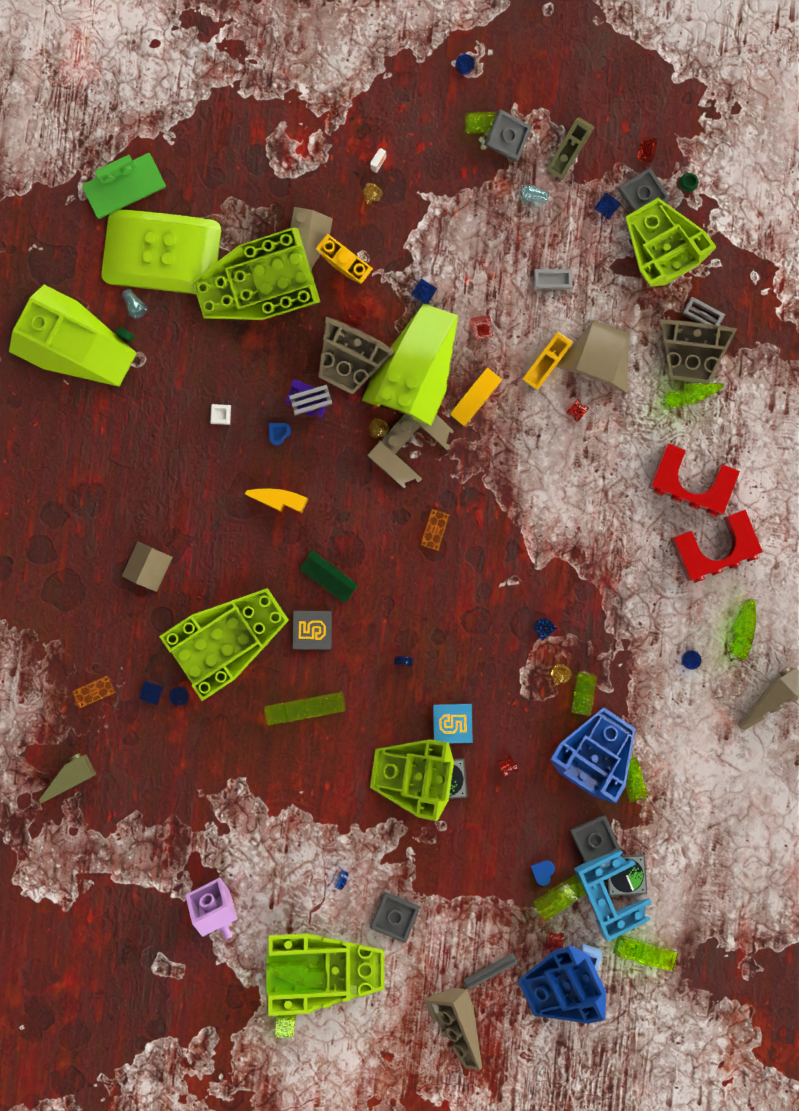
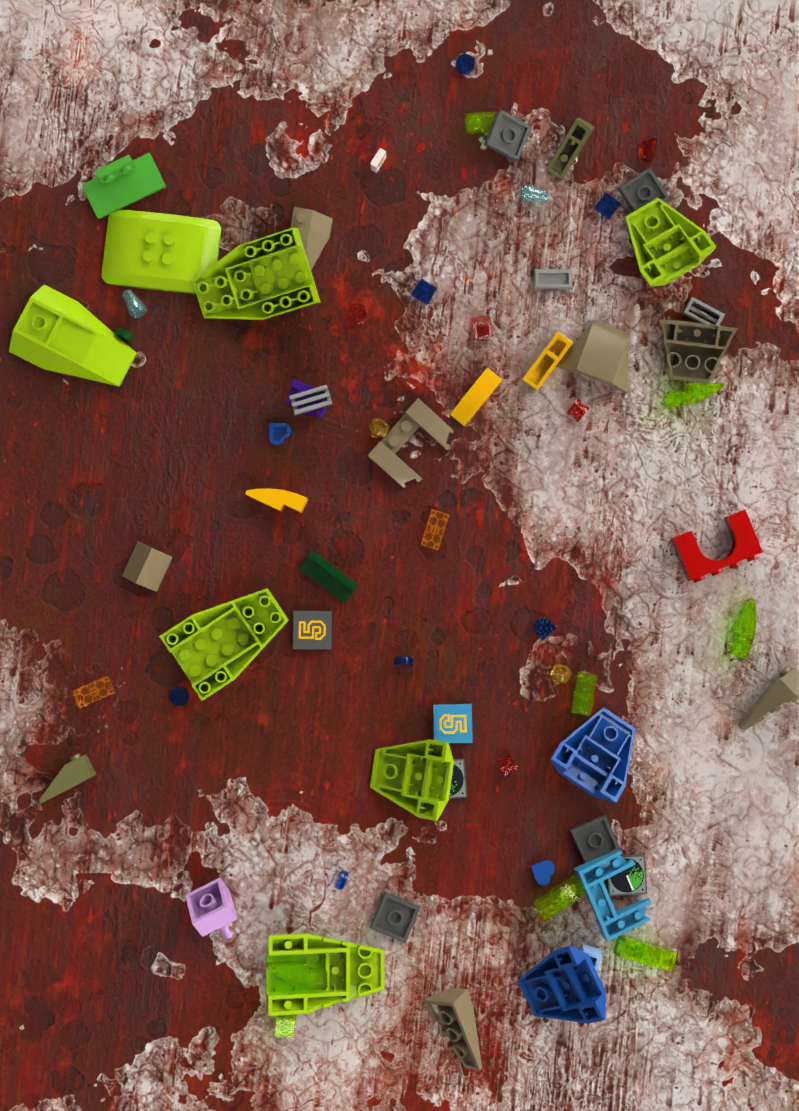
clear blue tile [139,681,164,705] -> none
white tile [210,404,231,425] -> none
clear neon green slope [263,692,346,725] -> none
yellow slope [316,234,373,284] -> none
dark tan wedge [319,317,395,394] -> none
lime wedge [362,303,458,426] -> none
clear yellow tile [363,183,383,204] -> none
dark grey axle [464,954,517,990] -> none
clear red wheel [545,930,564,951] -> none
clear neon green slope [625,757,649,802] -> none
red arch [649,443,740,517] -> none
dark green plate [679,173,699,192] -> none
clear blue tile [681,650,702,670] -> none

